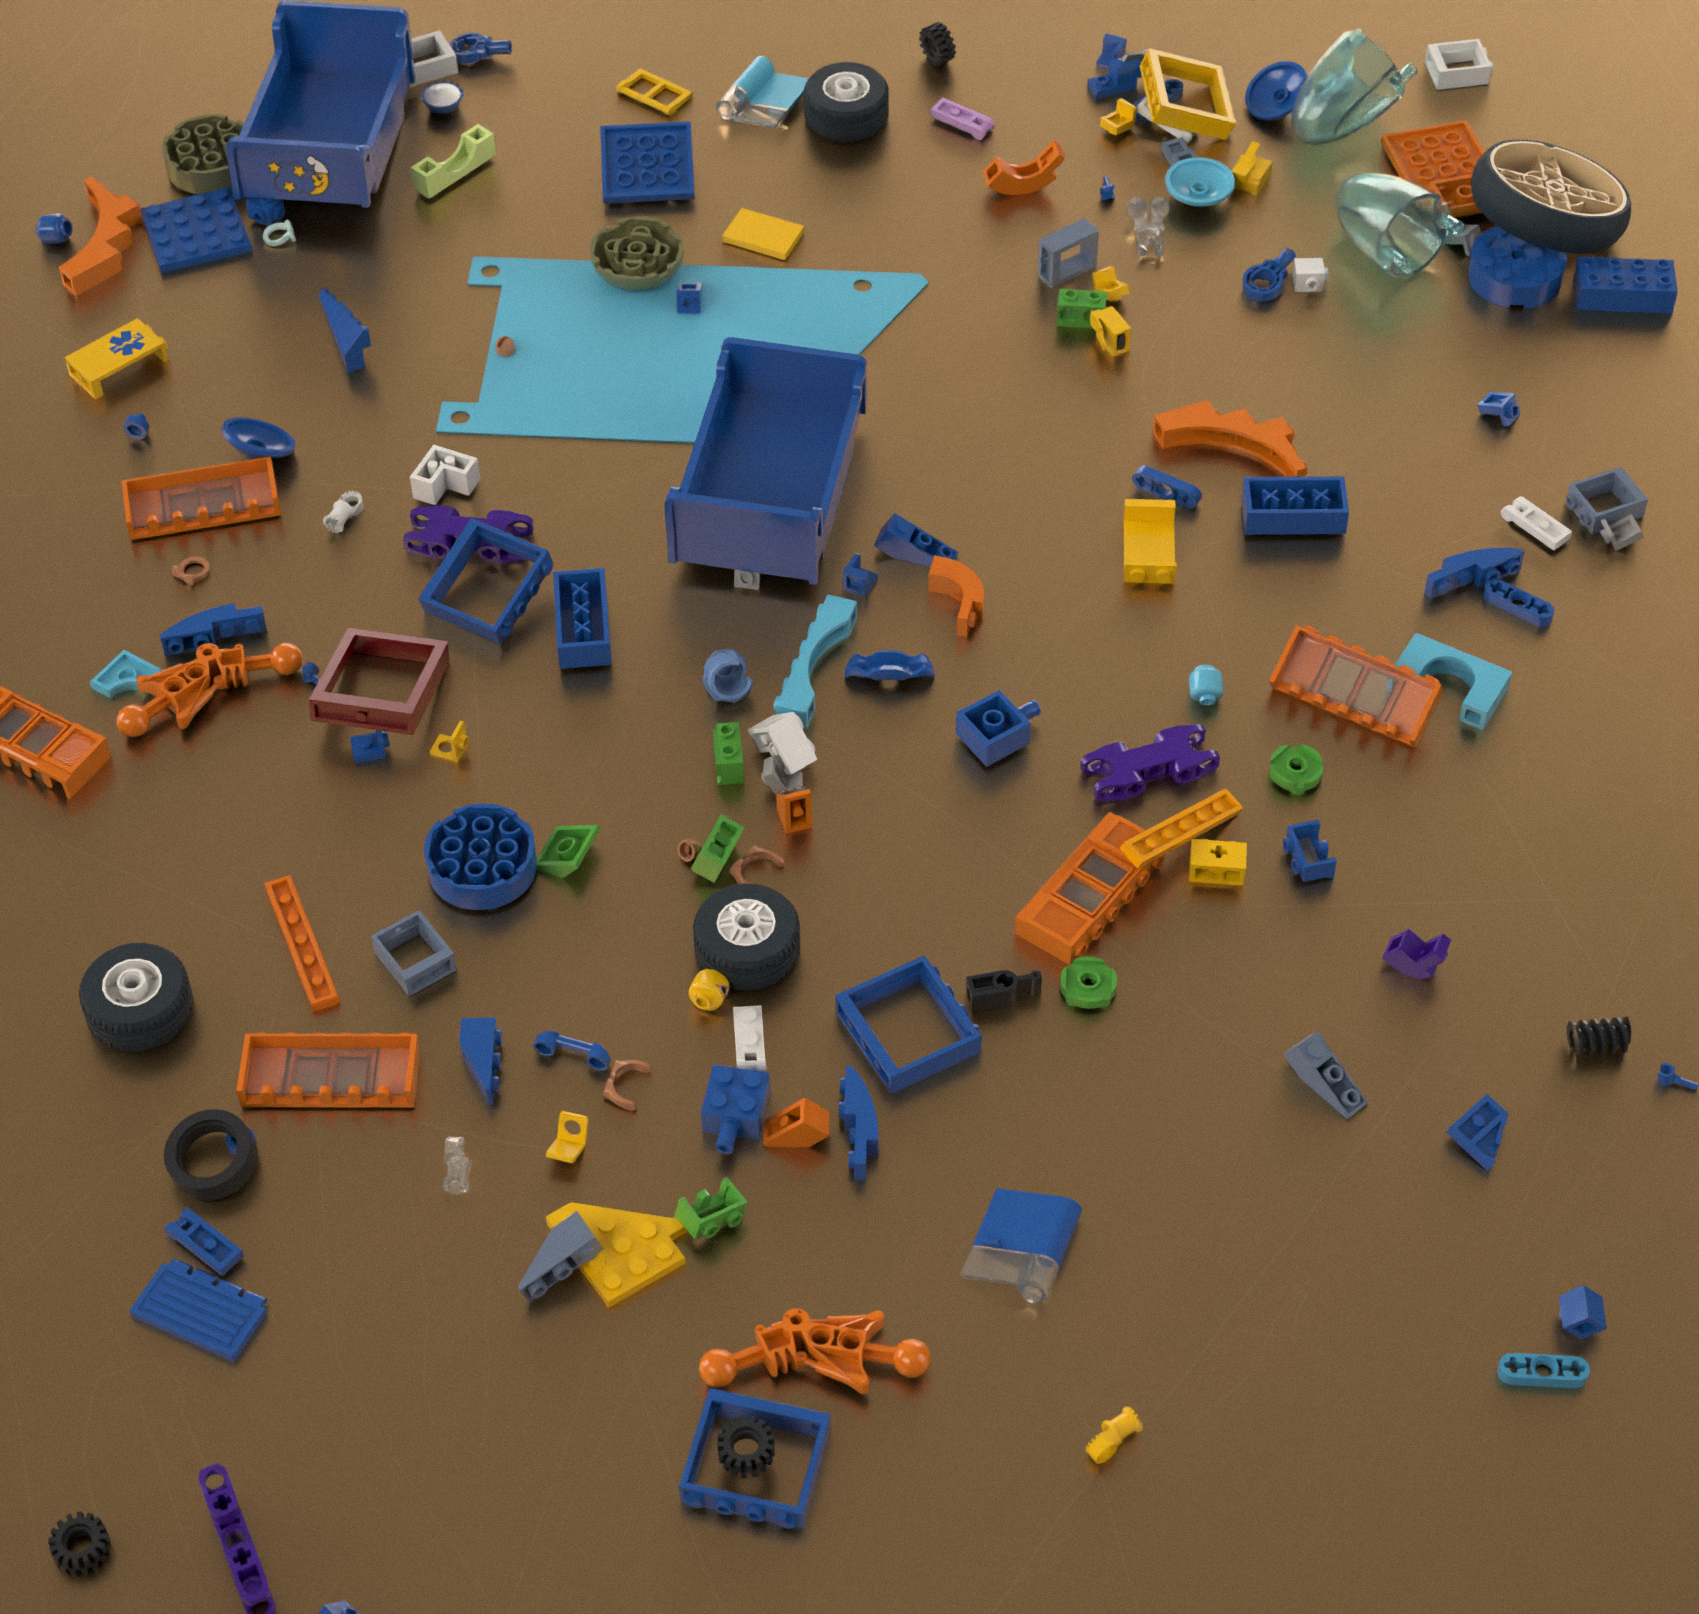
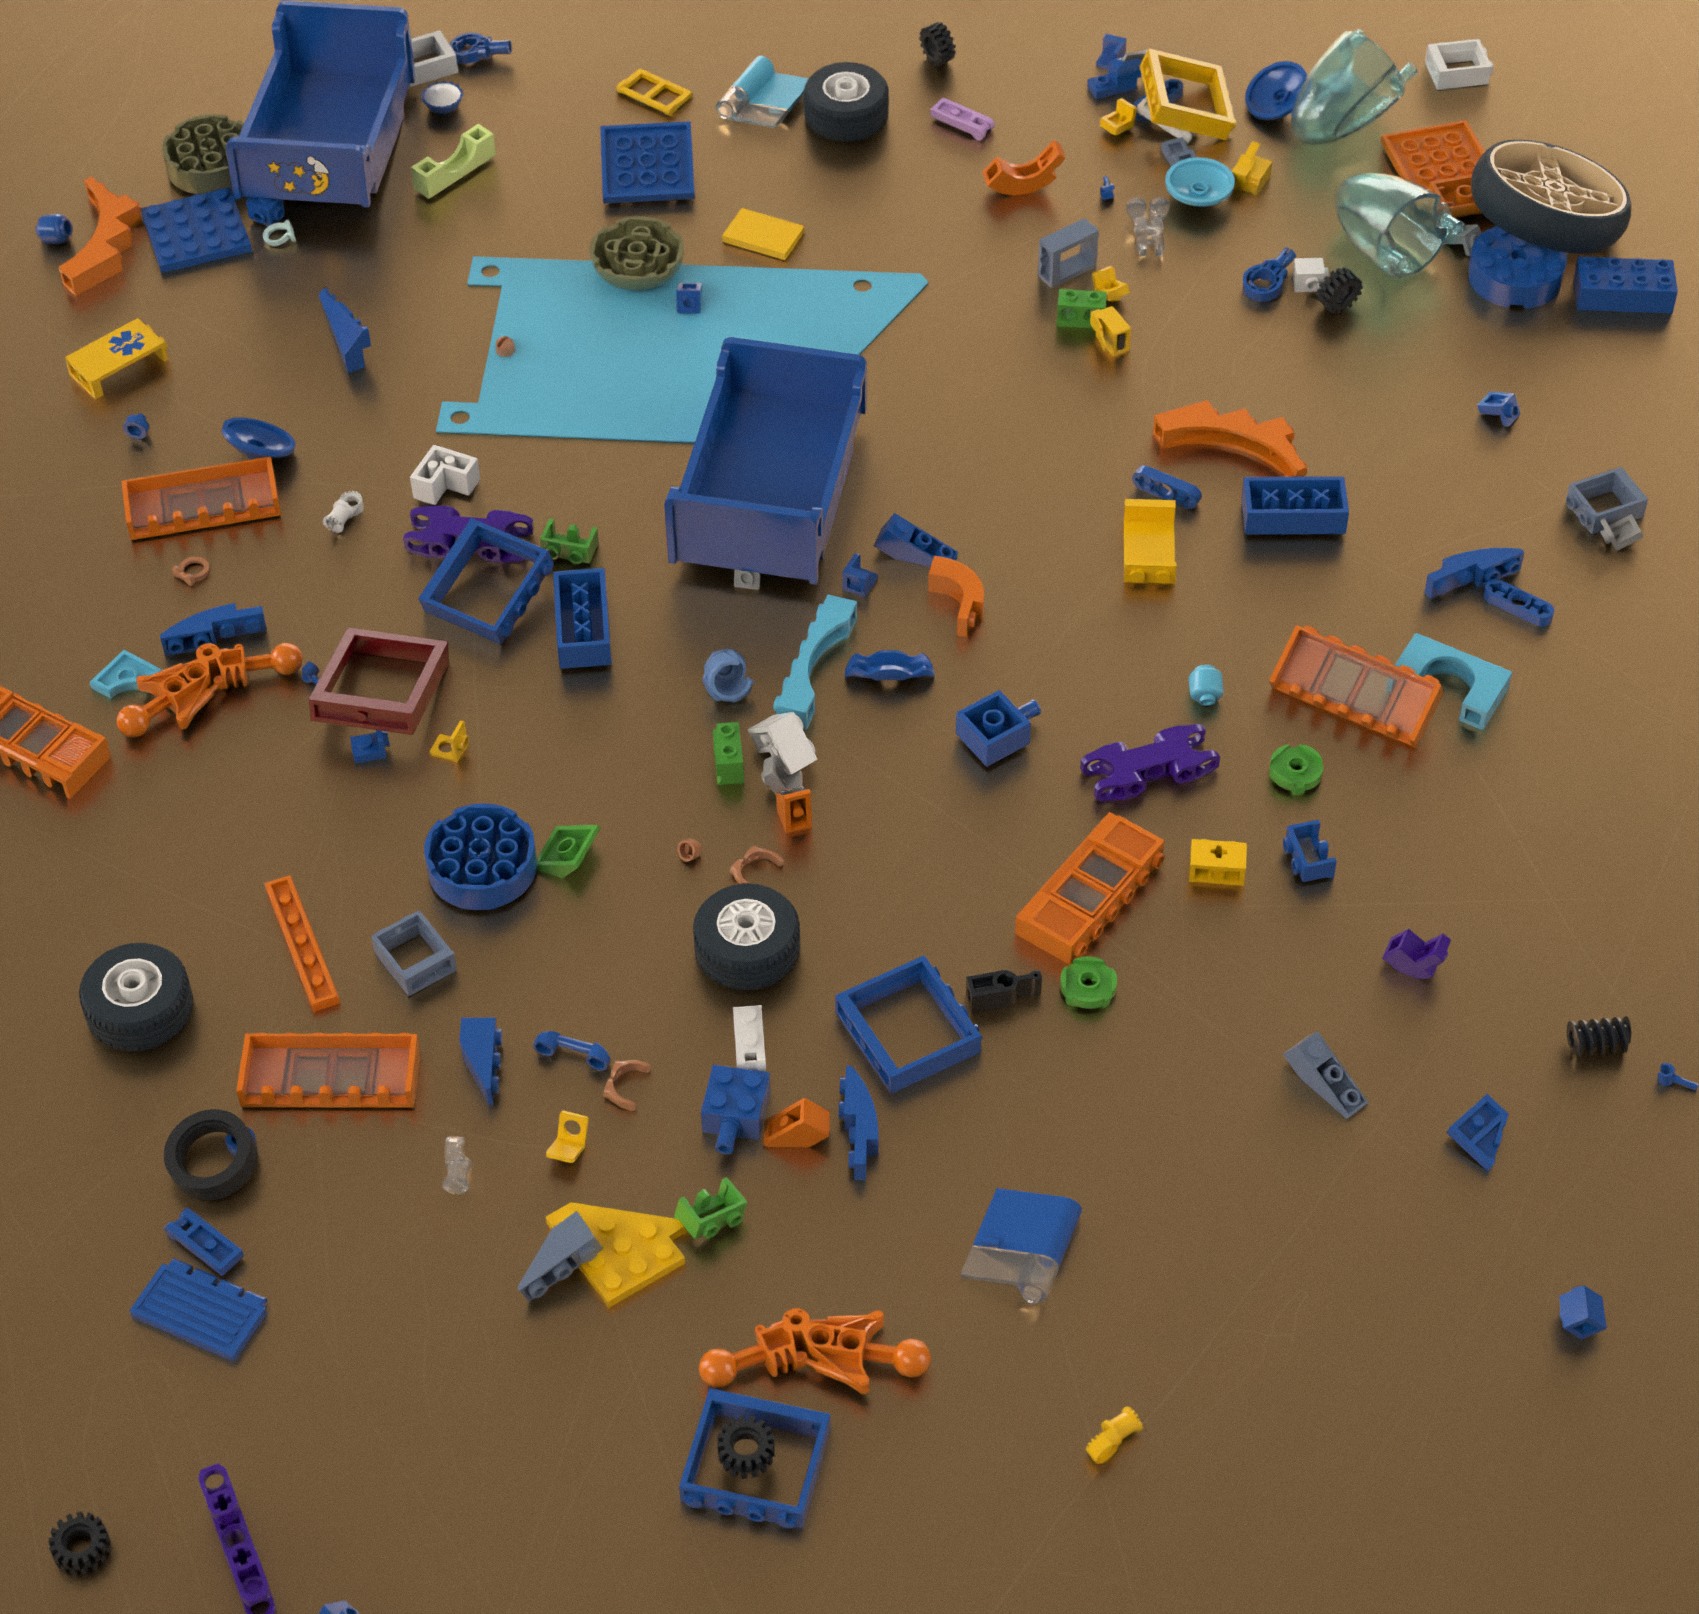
yellow head [688,969,730,1011] -> none
bright green brick [690,814,745,883] -> none
light orange plate [1119,788,1244,869] -> none
dark azure beam [1497,1353,1590,1388] -> none
white plate [1501,496,1572,550] -> none
none -> bright green window [540,518,599,564]
none -> black tyre [1317,267,1363,314]

